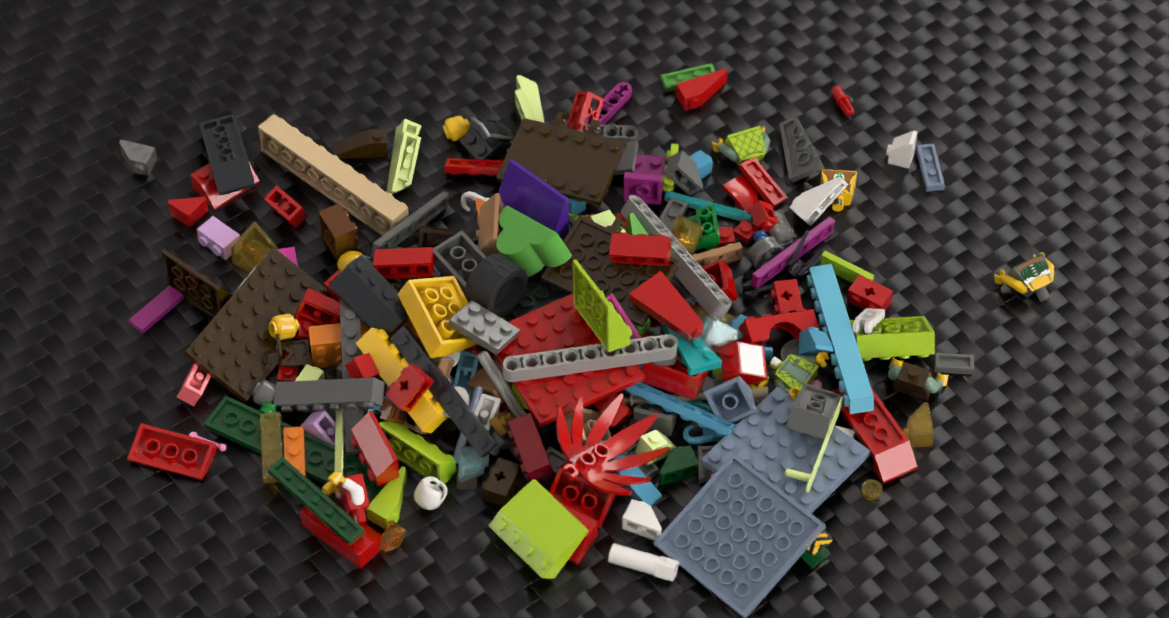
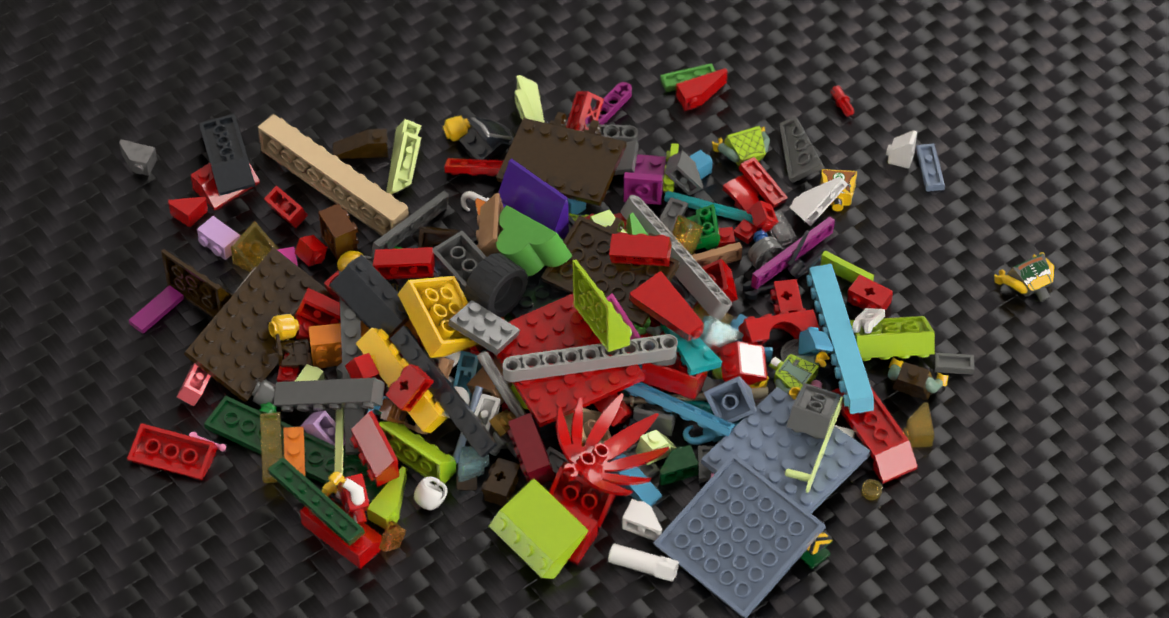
none -> red brick [294,235,327,266]

